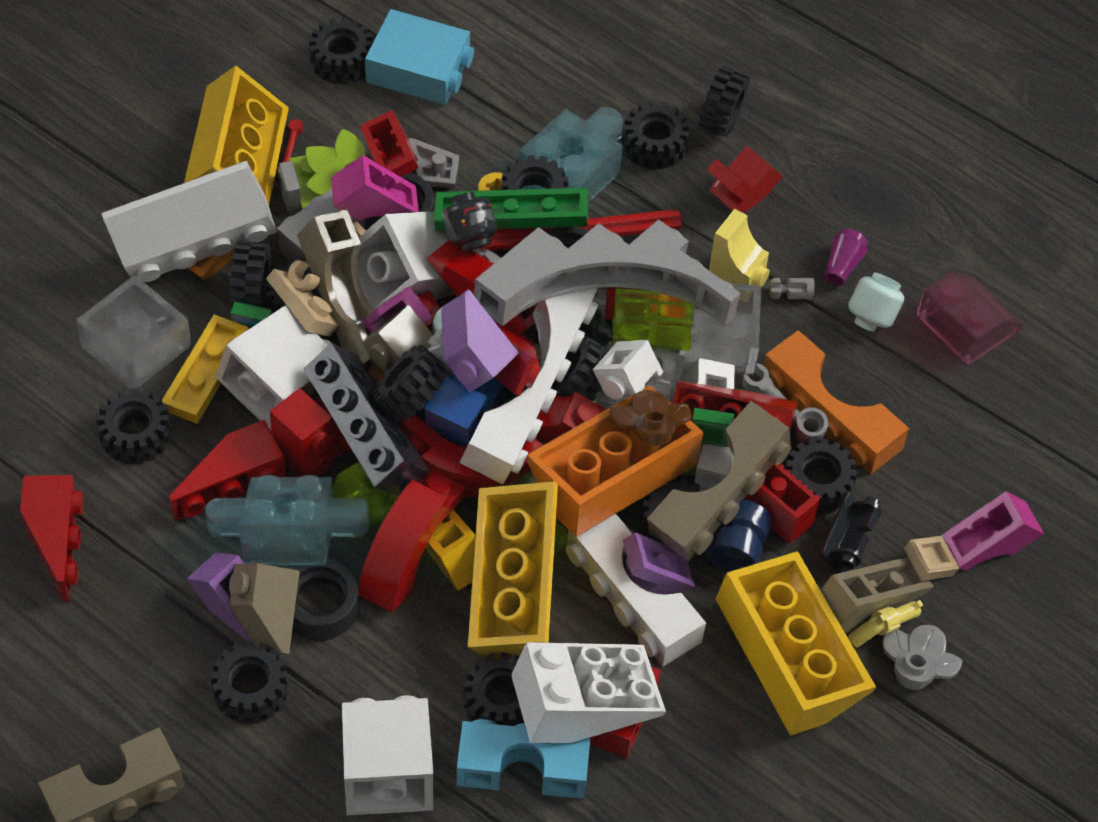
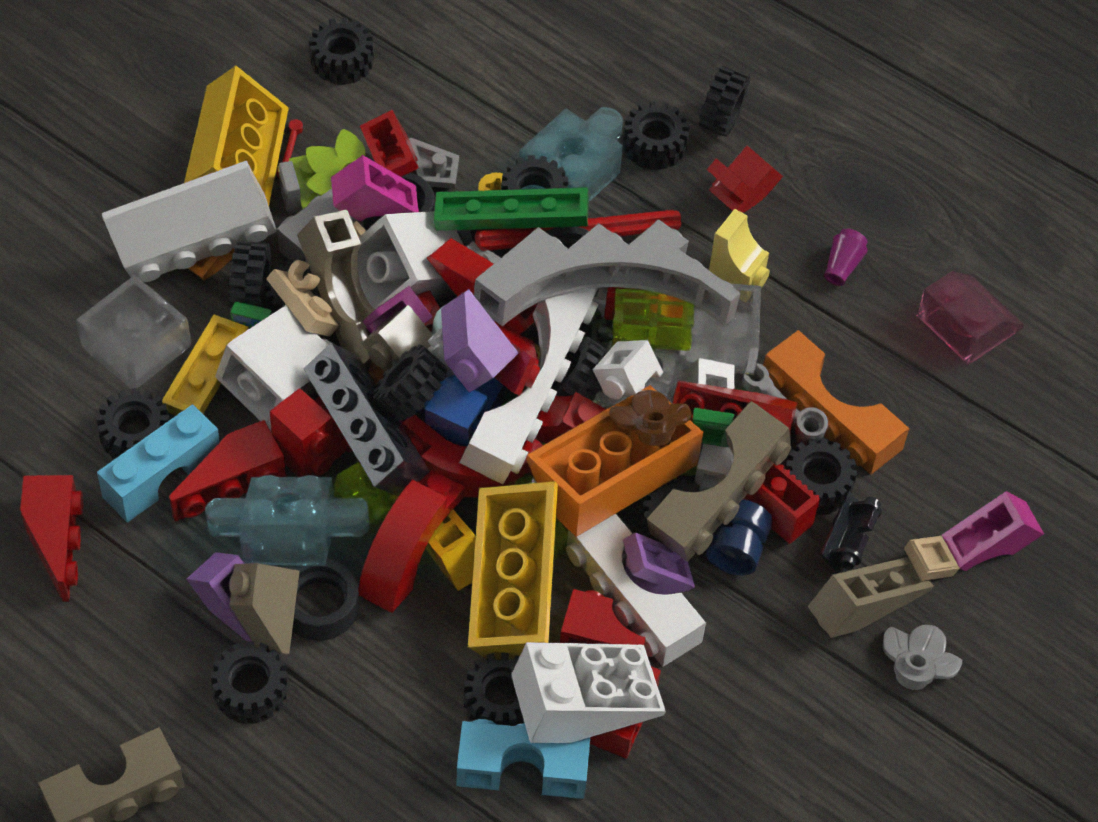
white slope [342,695,433,815] -> none
medium azure brick [365,9,474,105] -> none
black head [443,192,498,252] -> none
yellow slope [715,551,876,736] -> none
light grey piece [769,278,814,300] -> none
light aqua head [848,272,904,332] -> none
light yellow piece [848,600,923,648] -> none
none -> medium azure arch [97,404,220,523]
none -> red arch [560,589,646,646]

